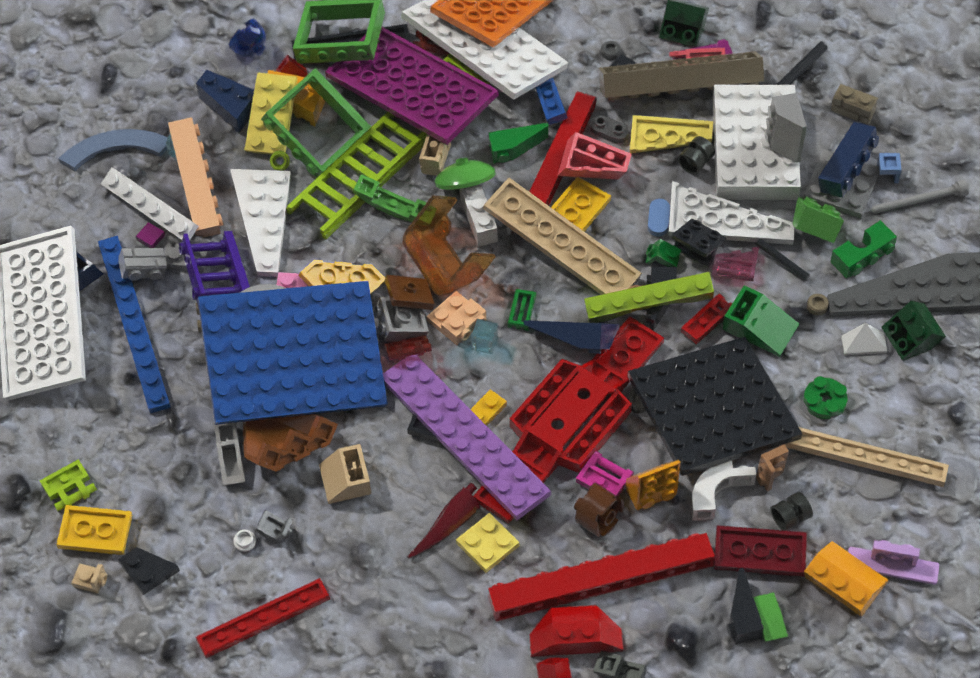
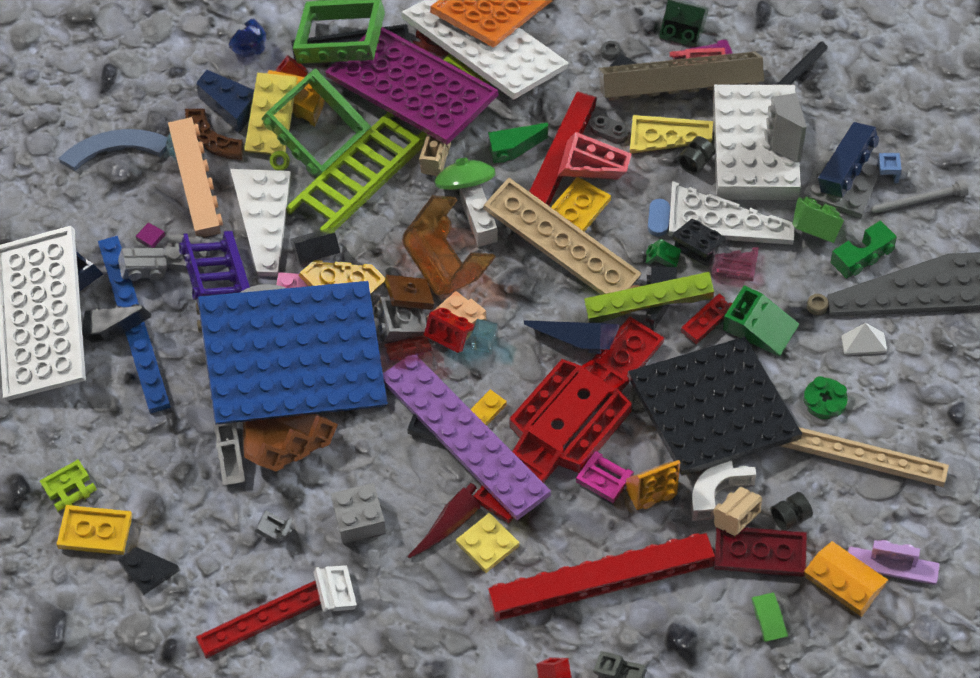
tan bracket [71,564,107,593] -> none
white plate [101,167,199,240] -> none
white plate [233,530,256,552] -> none
tan slope [319,444,371,504] -> none
bright green slope [353,174,436,225] -> none
green tile [508,289,536,331] -> none
red wedge [530,605,623,657] -> none
blue plate [535,78,568,125] -> none
reddish brown brick [574,483,624,537] -> none
black slope [727,568,764,644] -> none
black bar [755,238,810,281] -> none
medium nougat bracket [756,444,789,492] -> none
dark tan brick [831,84,878,125] -> none
dark green slope [881,300,946,361] -> none
none -> black slope [82,304,152,343]
none -> reddish brown tile [185,108,243,160]
none -> black brick [290,228,341,264]
none -> white plate [314,565,357,612]
none -> light grey brick [330,483,386,544]
none -> red bracket [424,308,475,353]
none -> tan brick [713,487,762,536]

